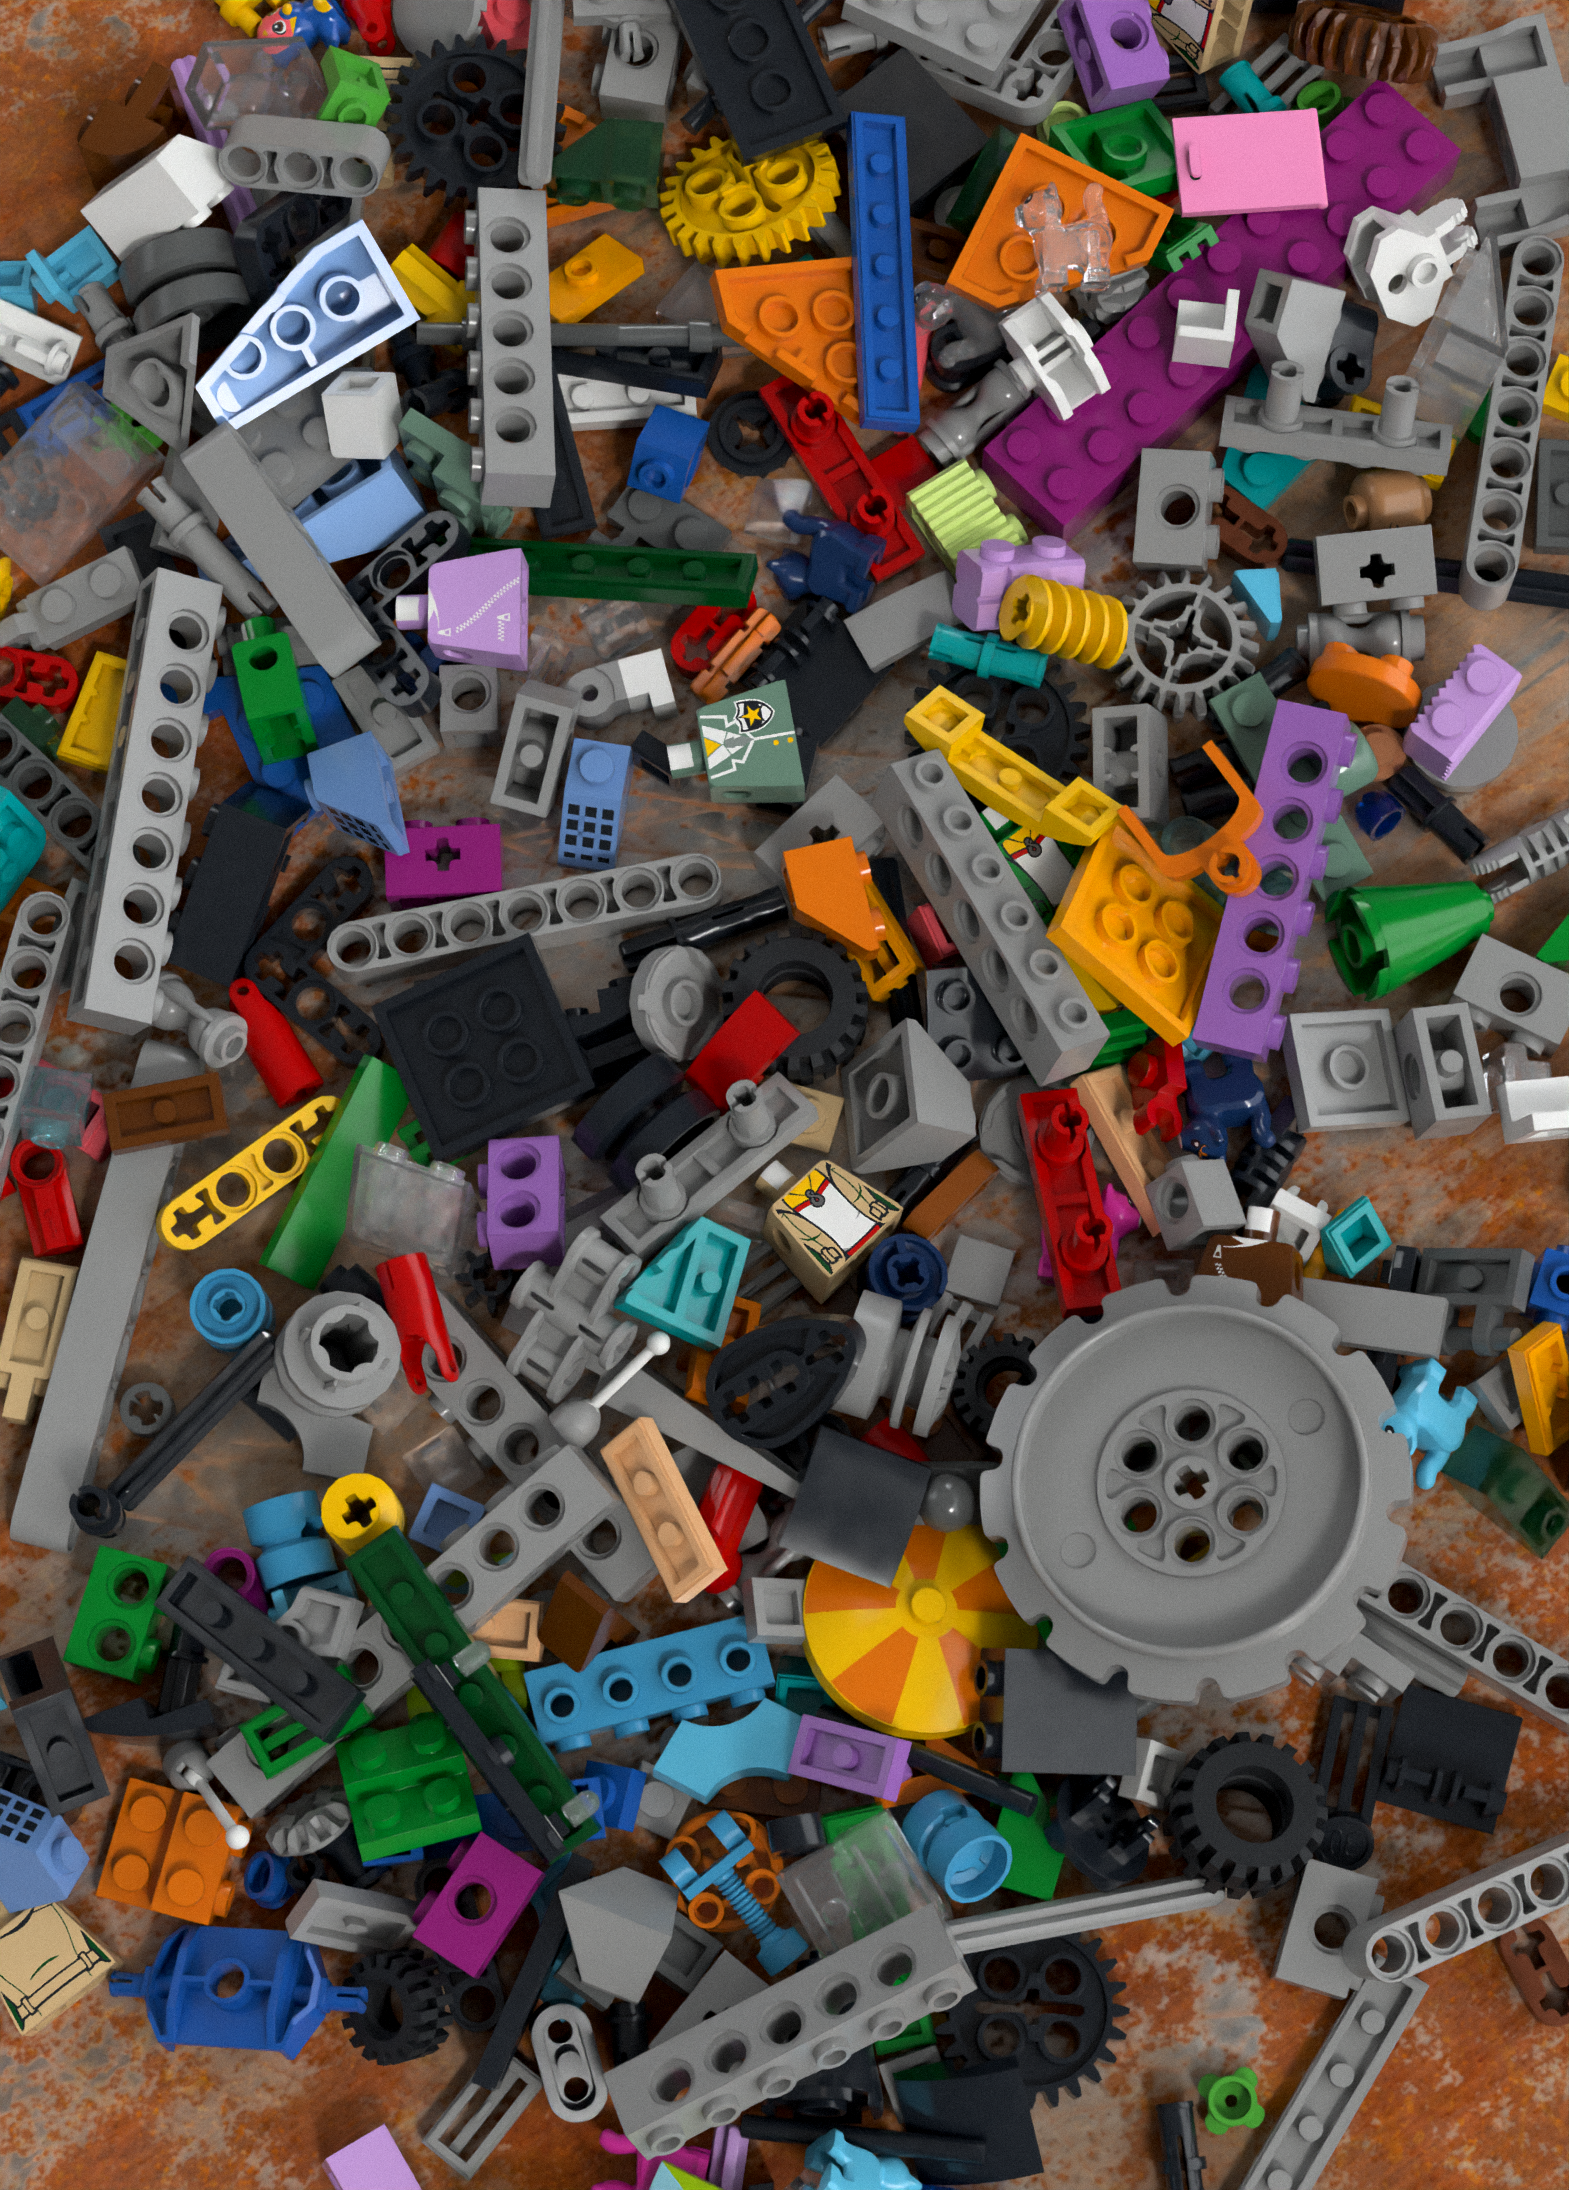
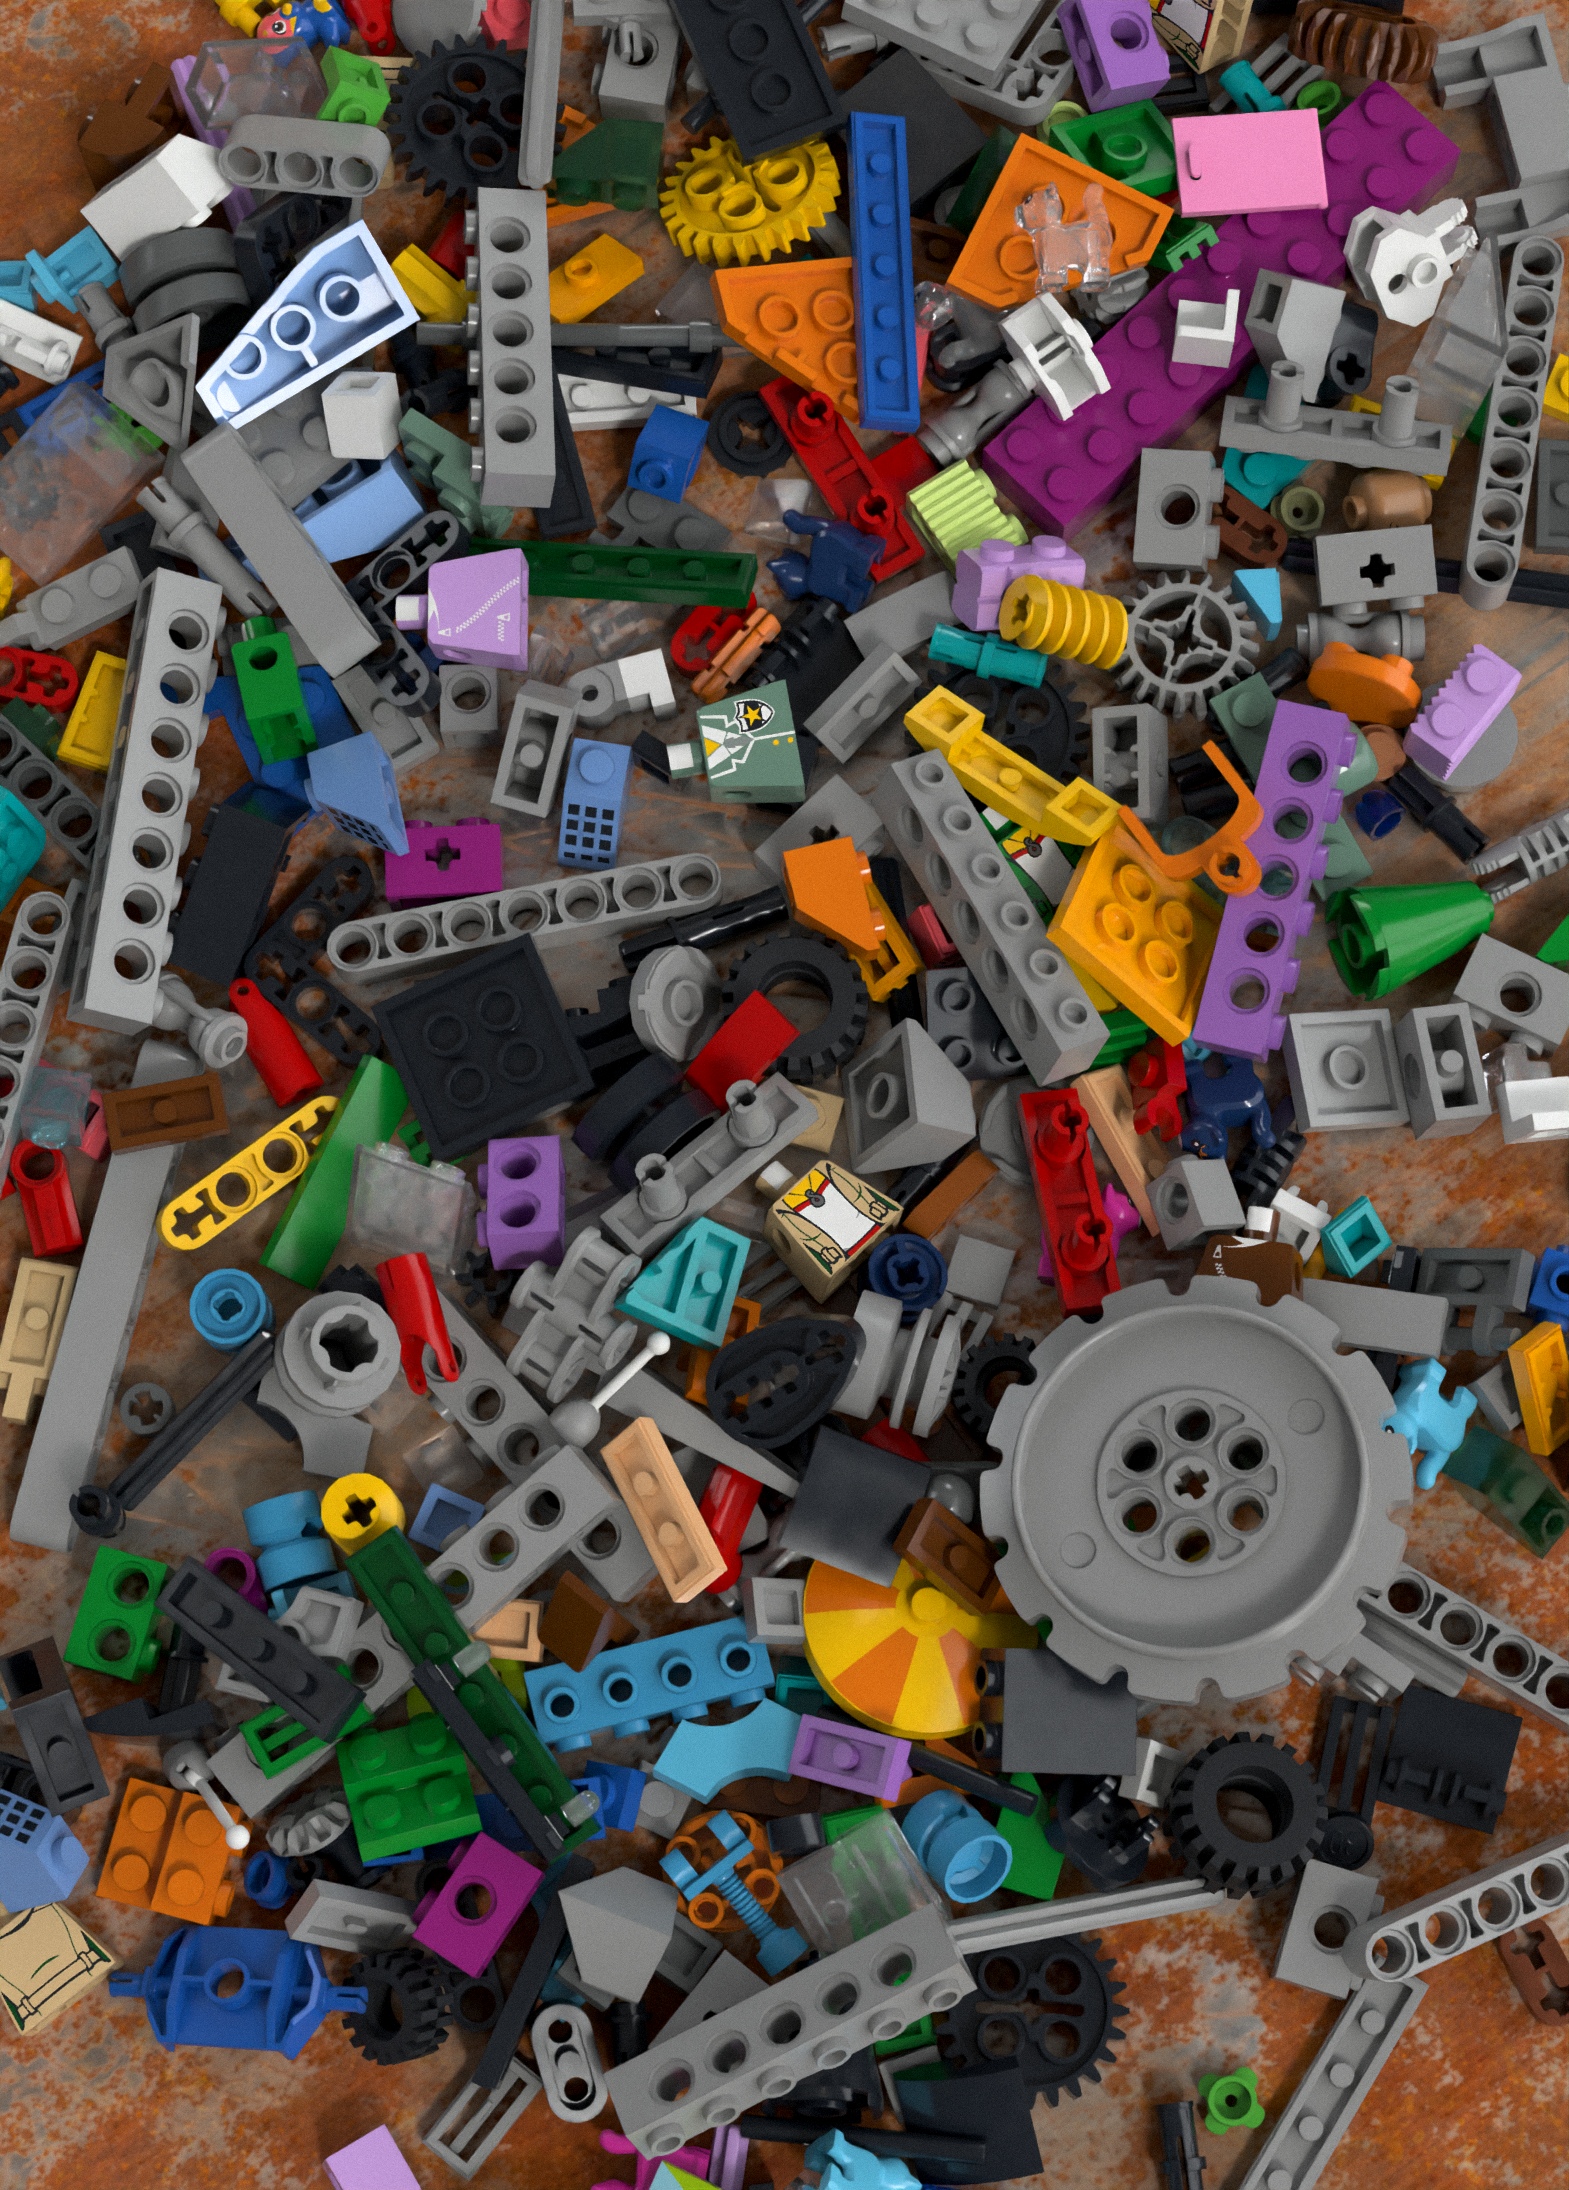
none -> light grey plate [803,641,923,764]
none -> reddish brown plate [891,1498,1002,1616]
none -> olive plate [1270,485,1325,539]

